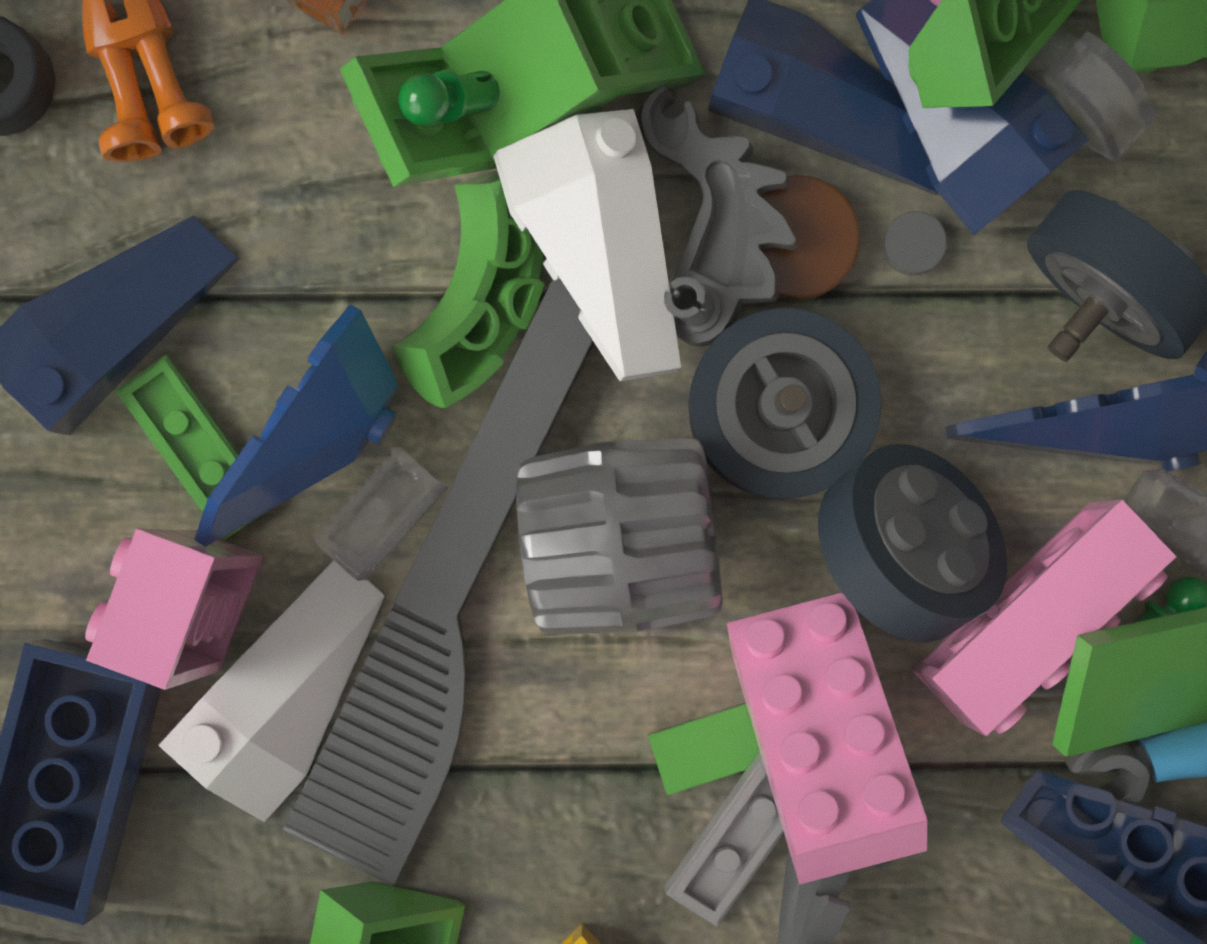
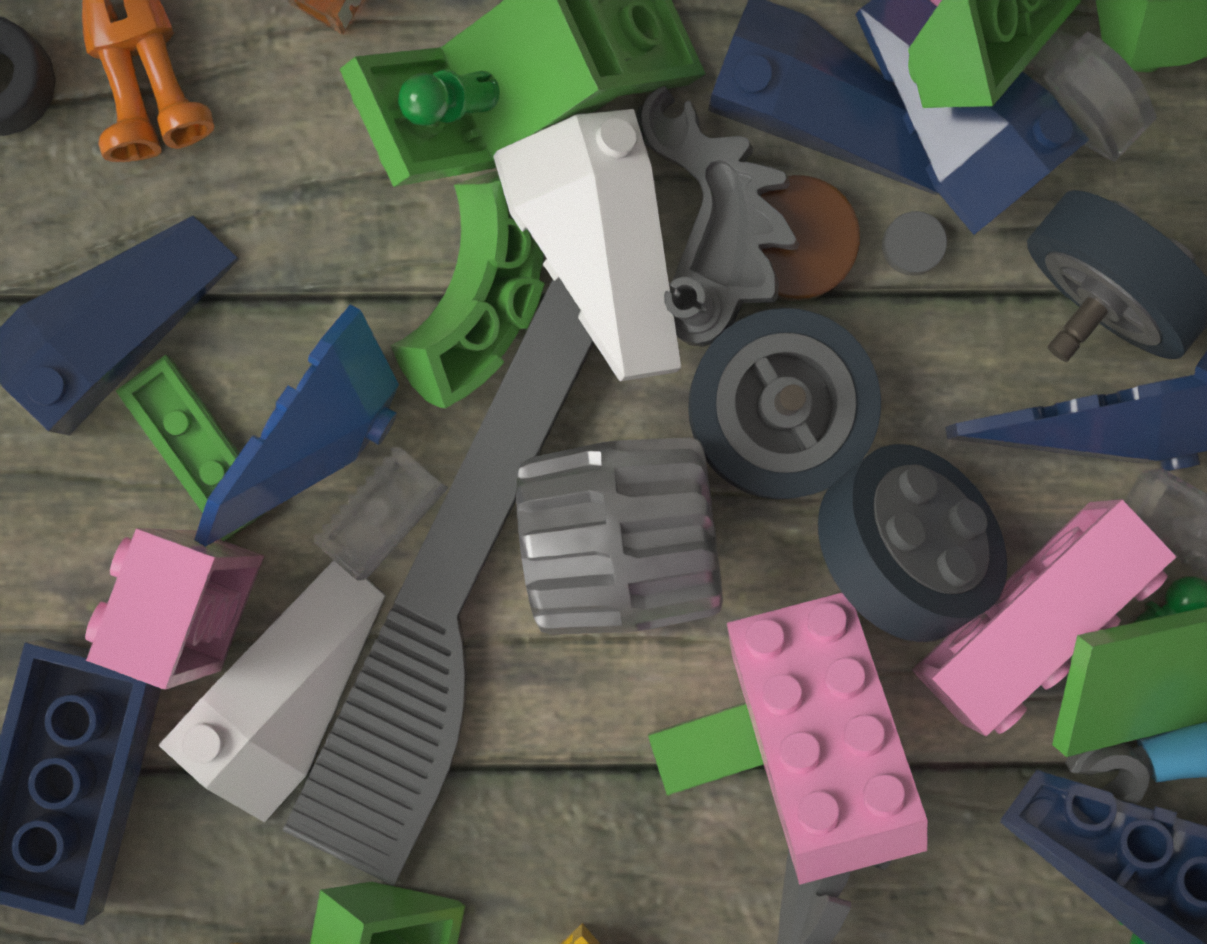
light grey tile [664,751,784,927] -> none

